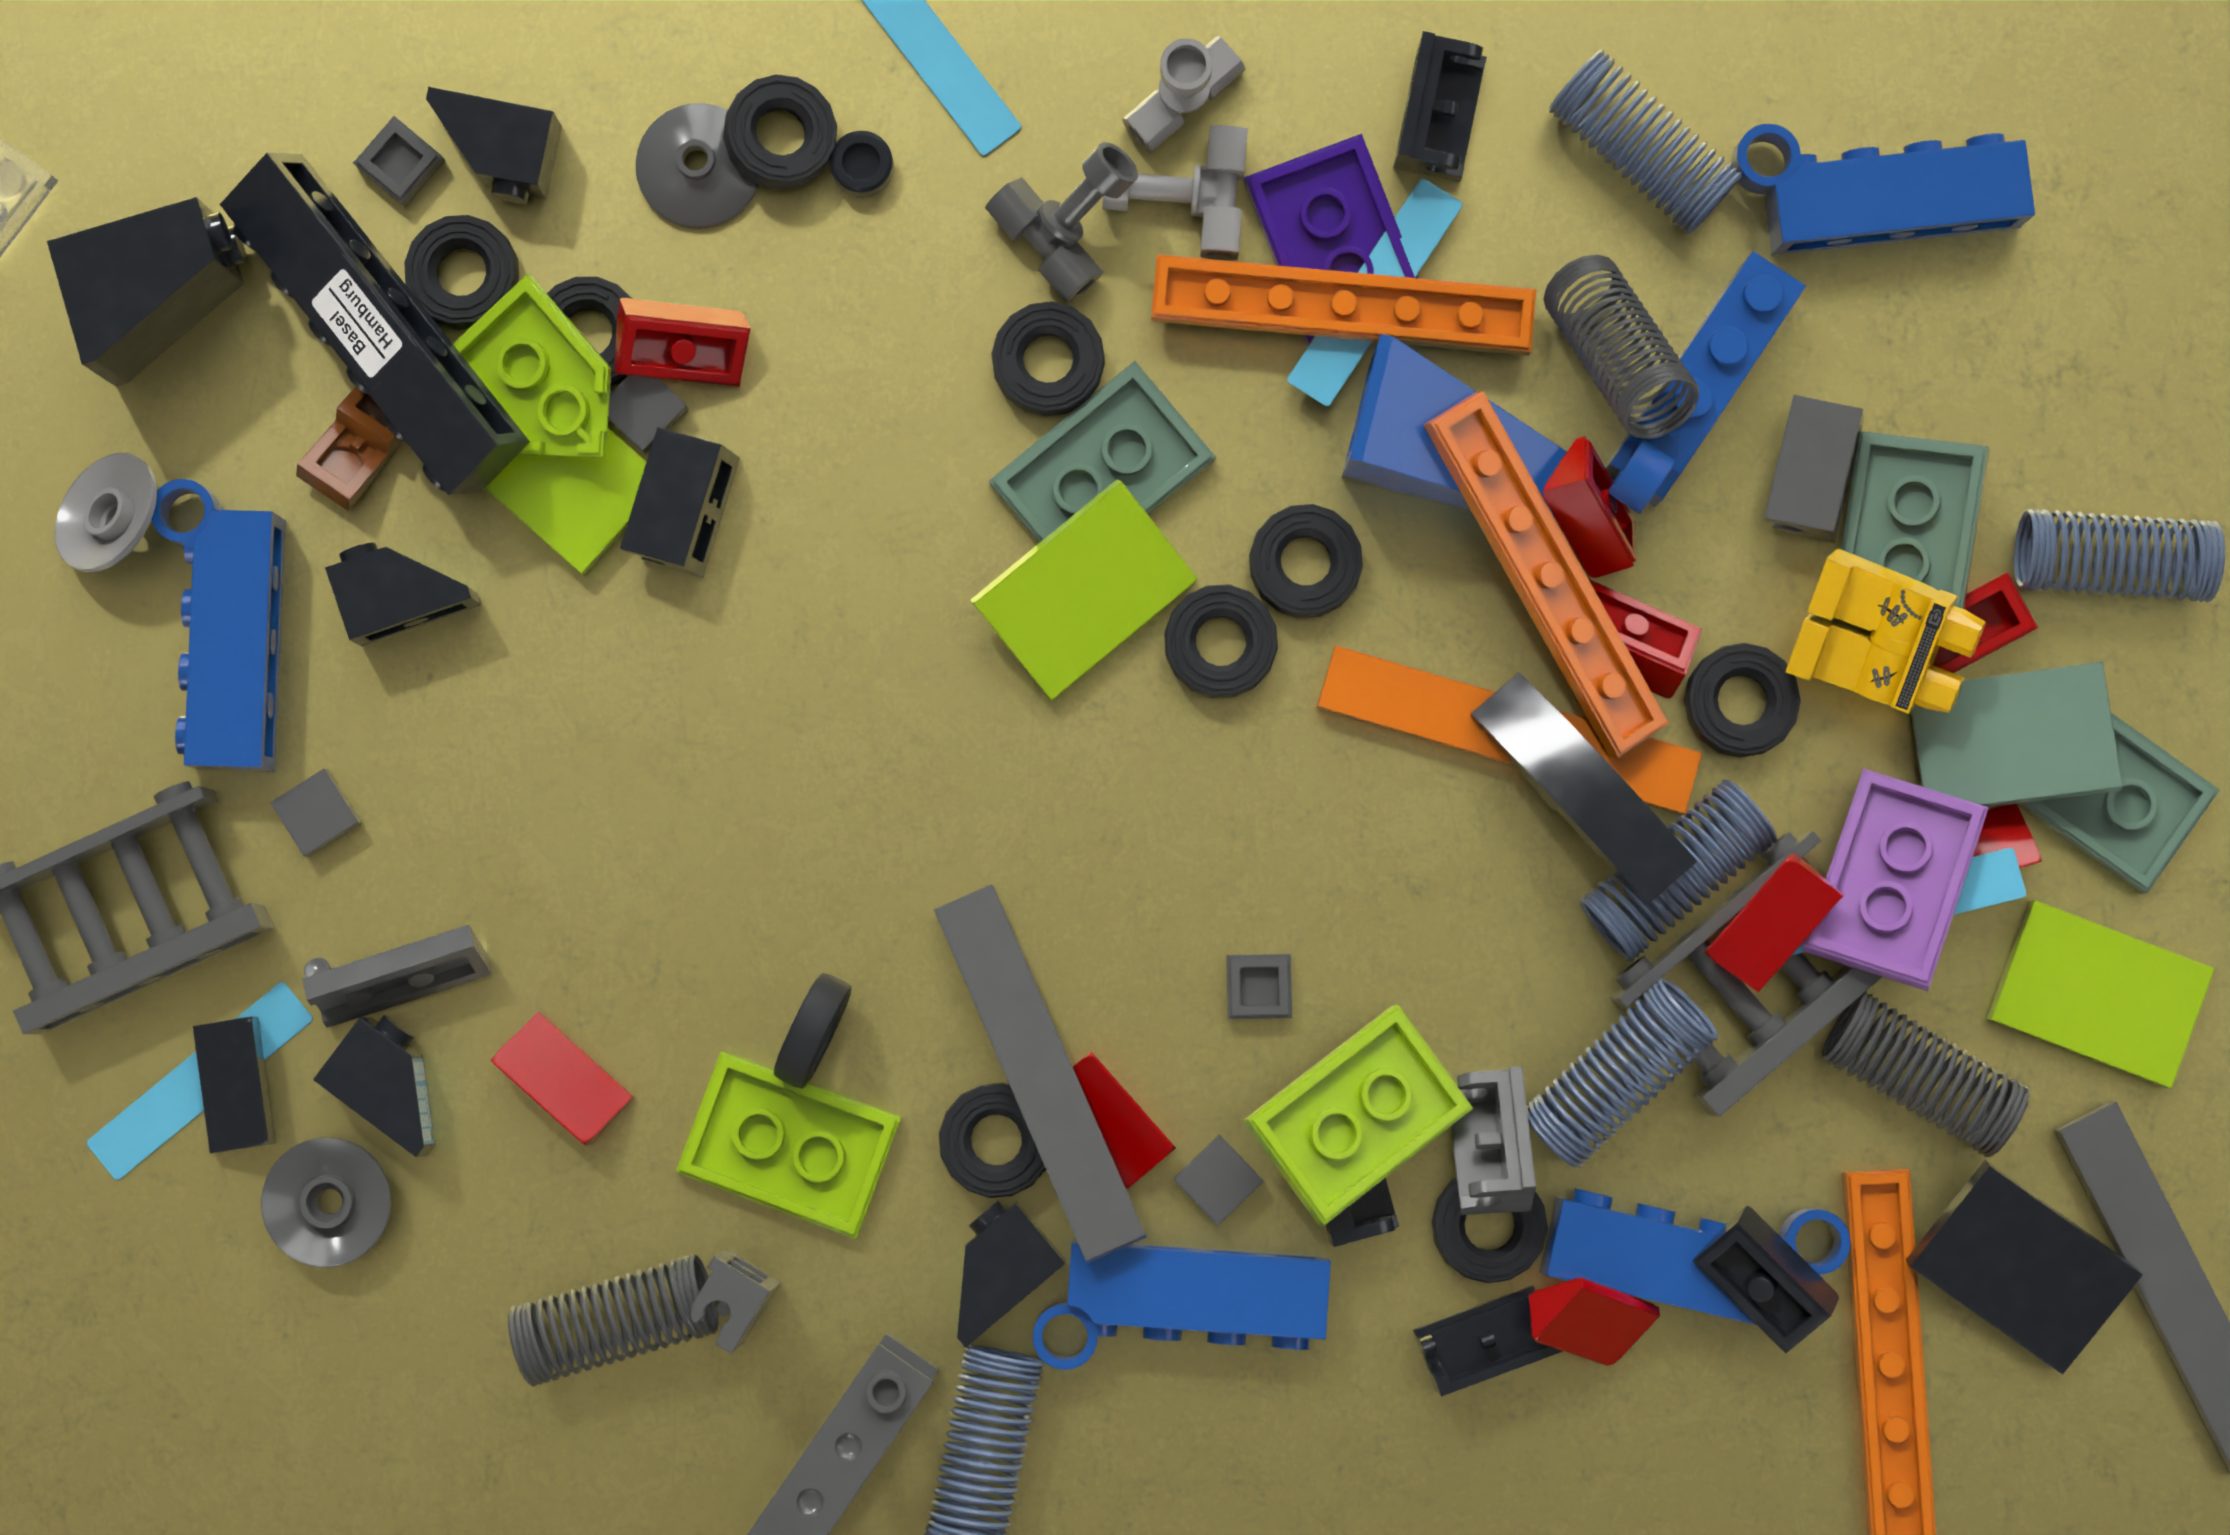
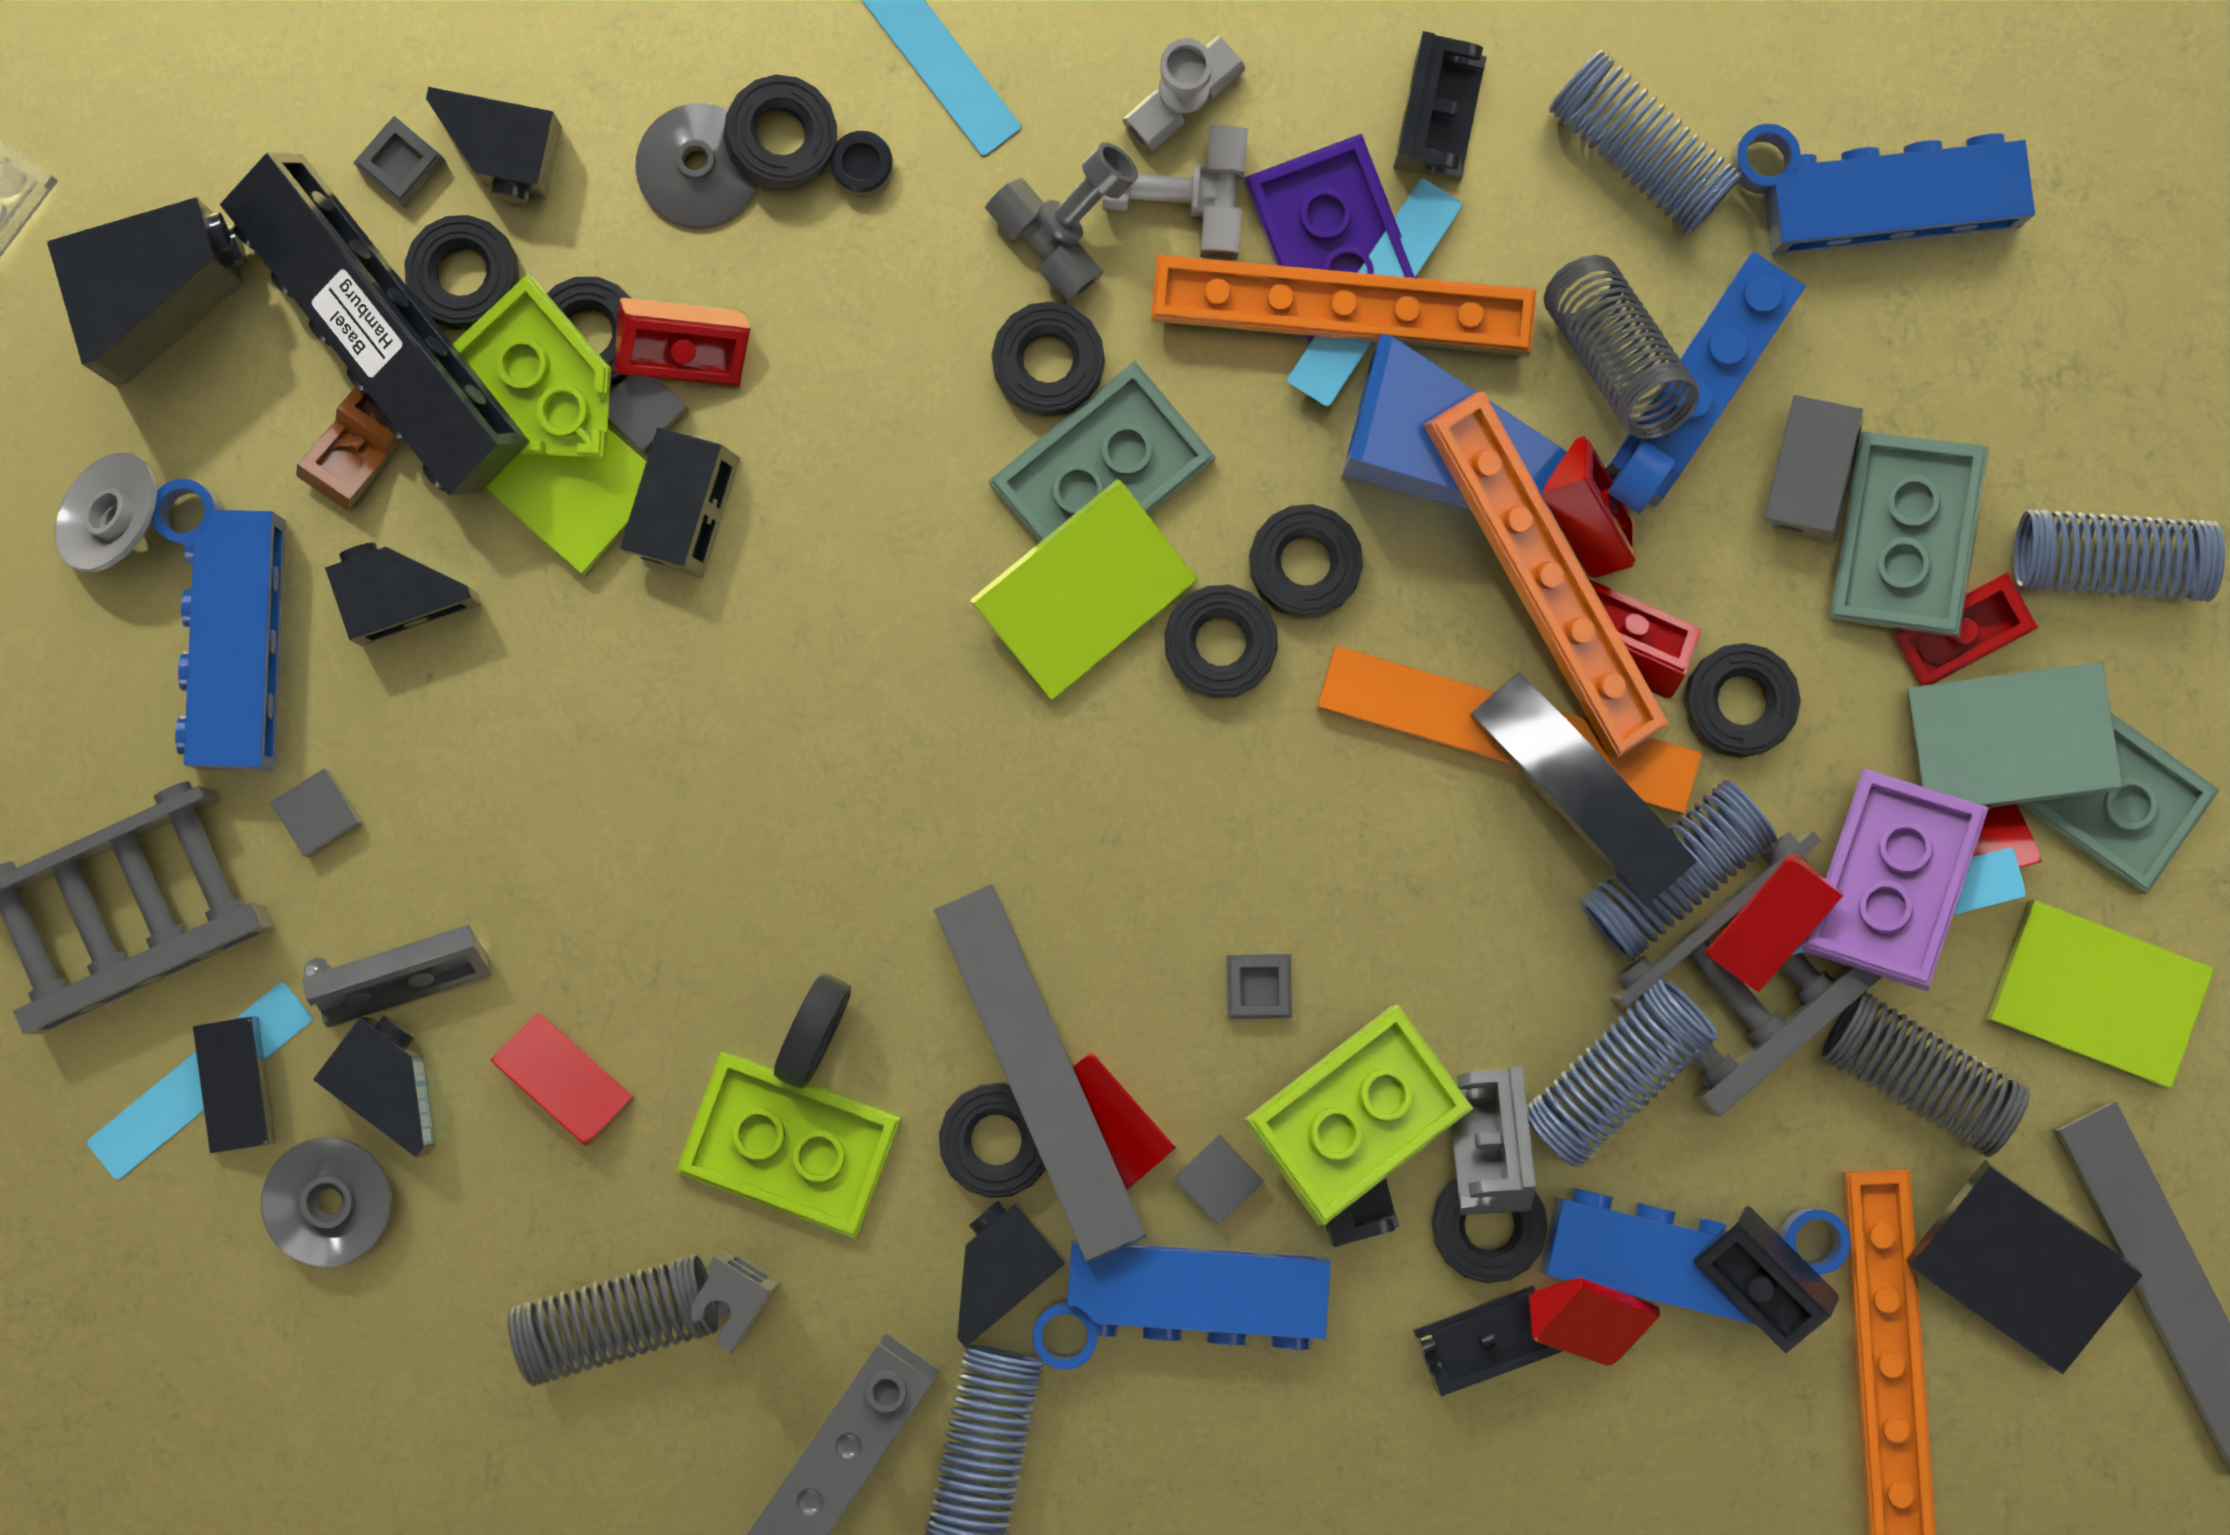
yellow hips [1785,548,1986,714] -> none

